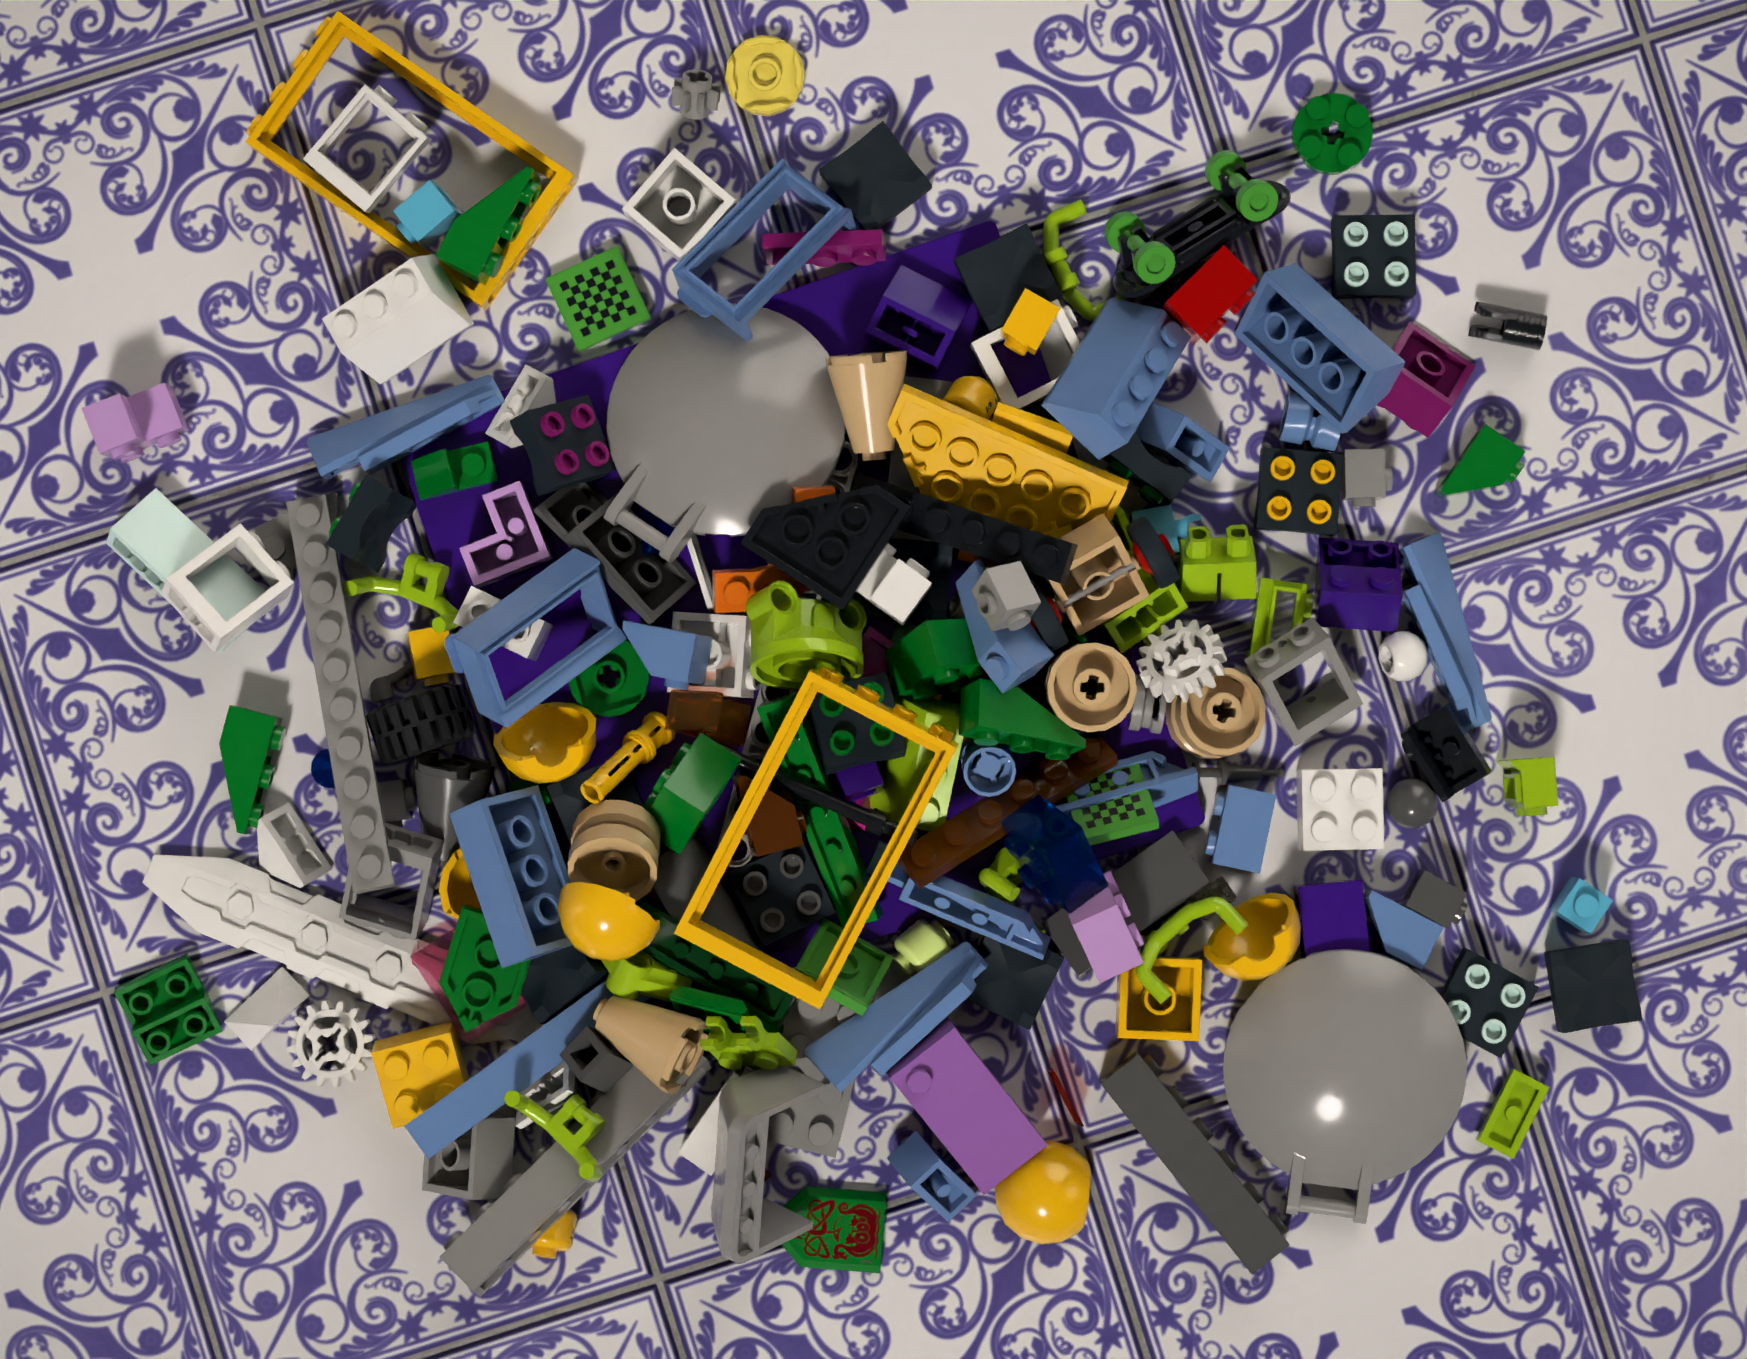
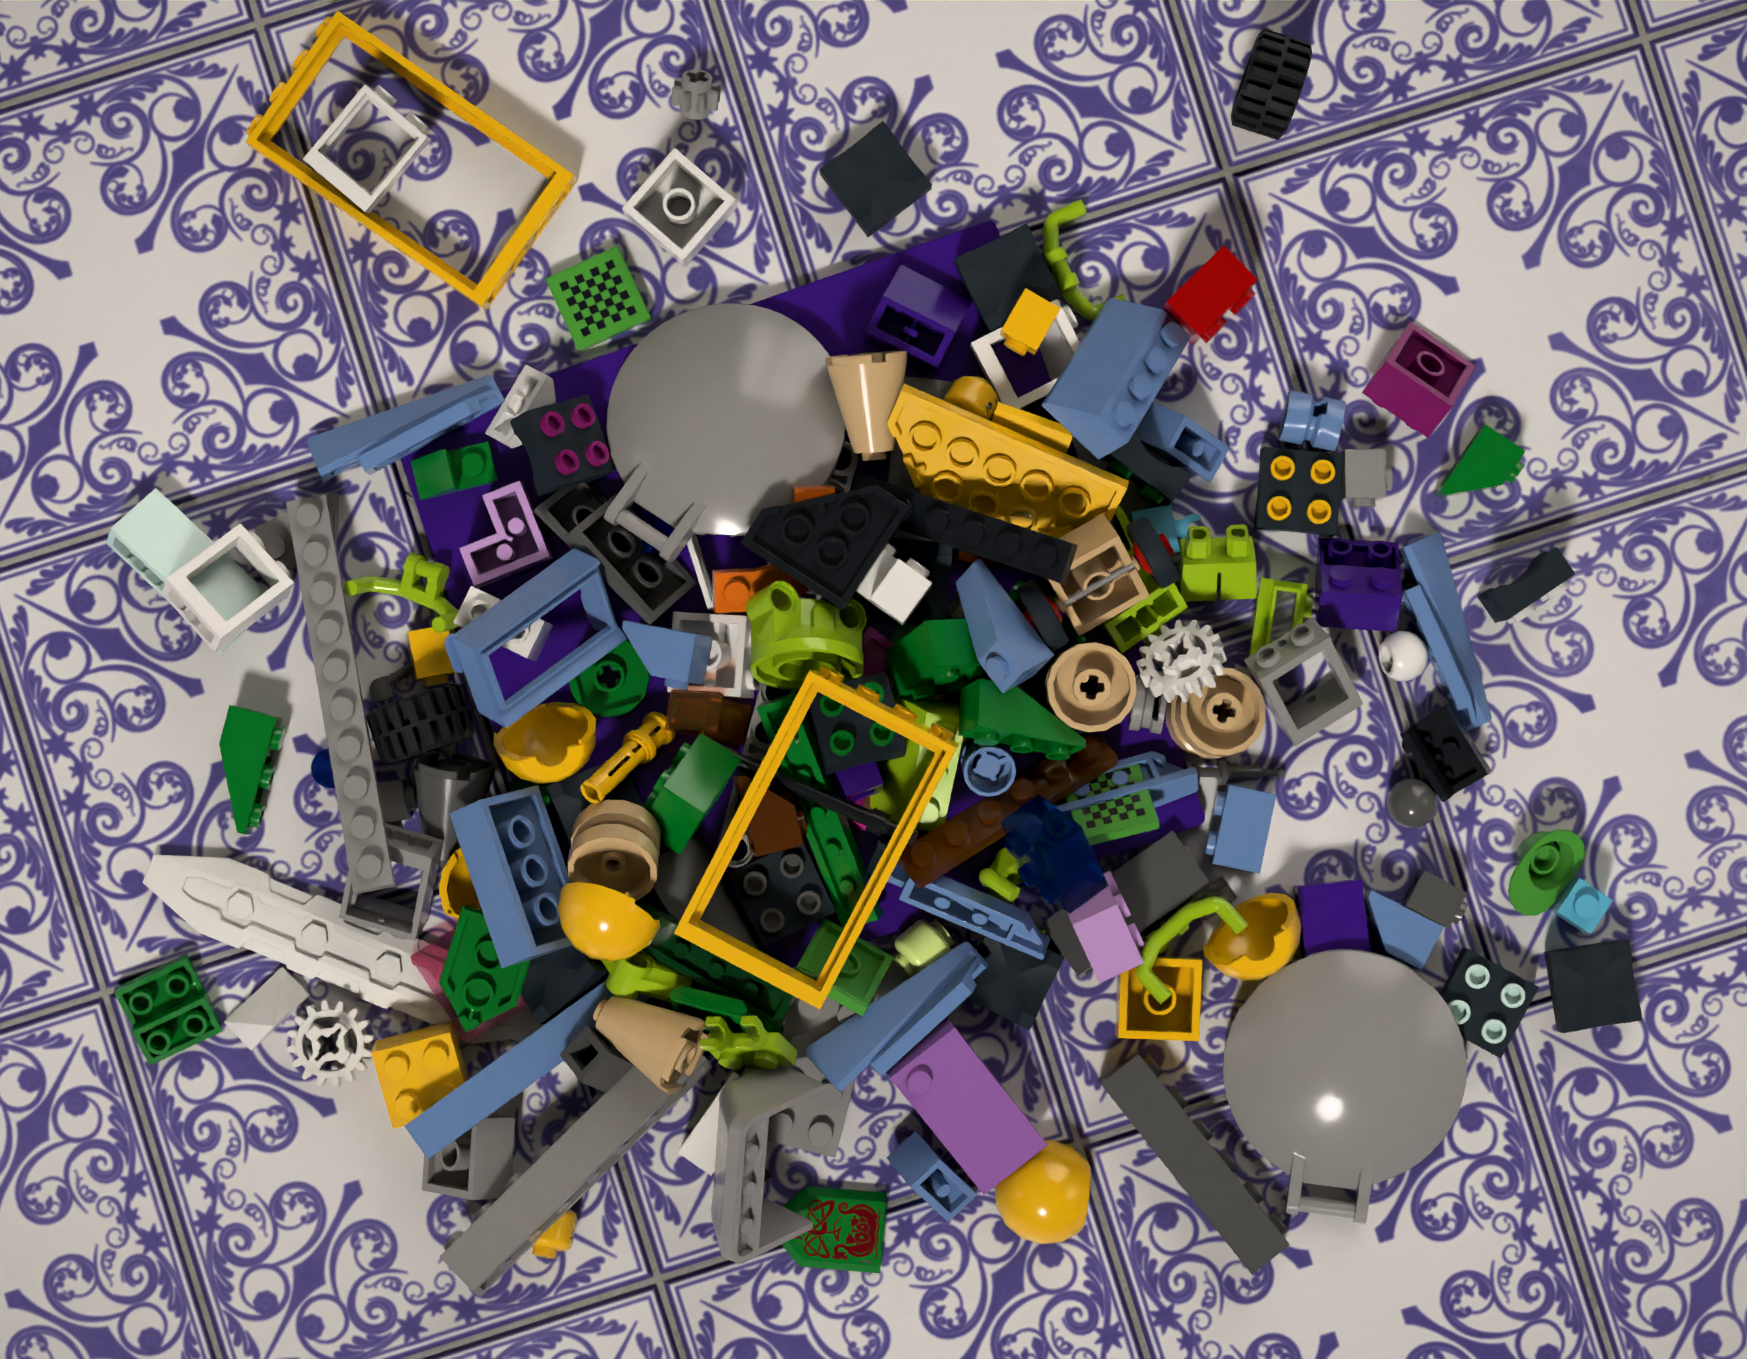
lavender brick [82,382,190,463] -> none
white slope [257,802,332,888] -> none
white slope [322,254,474,384] -> none
black brick [326,474,417,573] -> none
medium azure brick [393,180,463,247] -> none
green slope [435,167,541,285] -> none
lime piece [504,1090,606,1182] -> none
white slope [515,1061,580,1129] -> none
medium blue piece [672,158,860,341] -> none
light yellow tile [725,35,805,116] -> none
magenta plate [762,229,887,267] -> none
light grey brick [971,561,1041,632] -> none
clear red piece [1048,1068,1084,1127] -> none
piece [1104,150,1291,298] -> none
medium blue slope [1234,263,1405,434] -> none
green plate [1291,93,1373,175] -> none
white brick [1296,768,1384,851] -> none
black brick [1331,214,1416,299] -> none
black hinge [1468,301,1547,350] -> none
lime plate [1475,1068,1550,1159] -> none
lime window [1496,757,1558,816] -> none
none -> black tyre [1231,28,1312,140]
none -> black brick [1477,547,1575,624]
none -> bright green piece [1508,829,1585,916]

